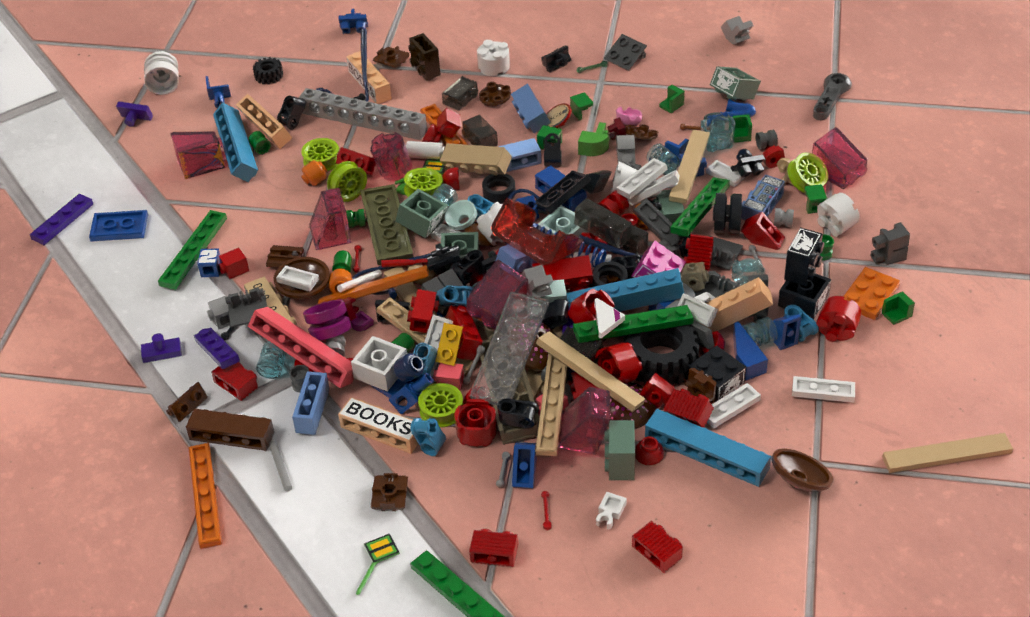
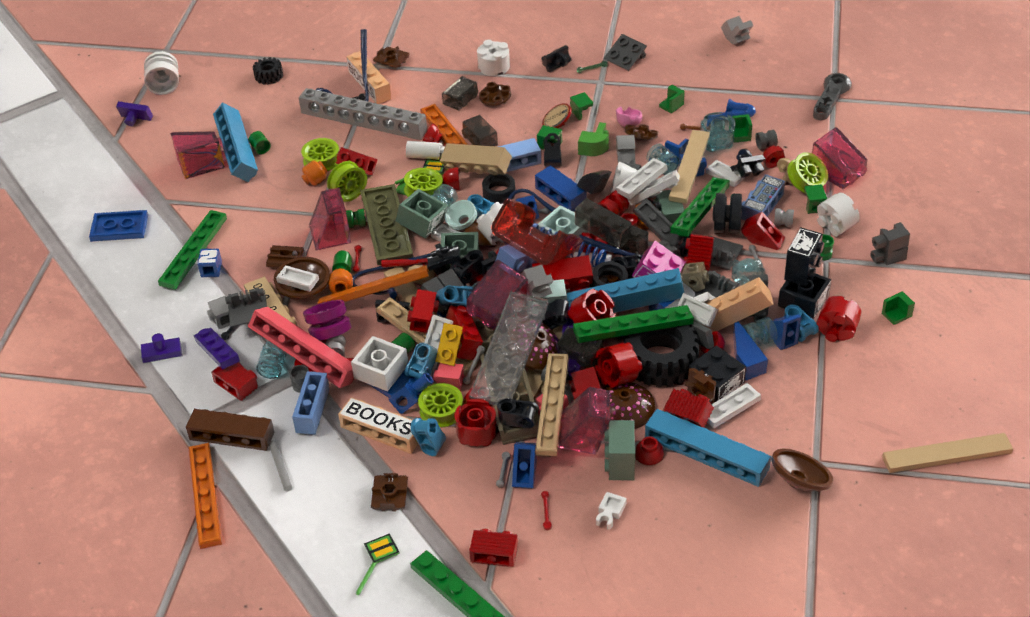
dark purple plate [30,194,93,245] -> none
reddish brown hinge [166,382,208,422] -> none
blue bracket [205,76,231,108] -> none
red brick [218,247,249,280] -> none
light nougat brick [236,94,292,149] -> none
black piece [277,95,306,129] -> none
white bar [337,269,382,292] -> none
dark red tile [337,297,359,321] -> none
blue hips [338,9,368,34] -> none
magenta tile [351,311,374,332] -> none
clear pink cylinder [370,132,412,181] -> none
dark blue head [394,353,424,382] -> none
dark brown brick [408,33,441,81] -> none
red brick [437,108,461,138] -> none
medium blue brick [511,84,551,133] -> none
black tile [535,170,592,214] -> none
tan tile [536,331,645,412] -> none
white tile [594,298,625,338] -> none
dark red tile [607,117,626,140] -> none
red brick [632,521,683,573] -> none
red brick [639,373,675,408] -> none
sand green brick [710,66,761,101] -> none
white plate [792,376,855,403] -> none
orange plate [843,267,900,320] -> none

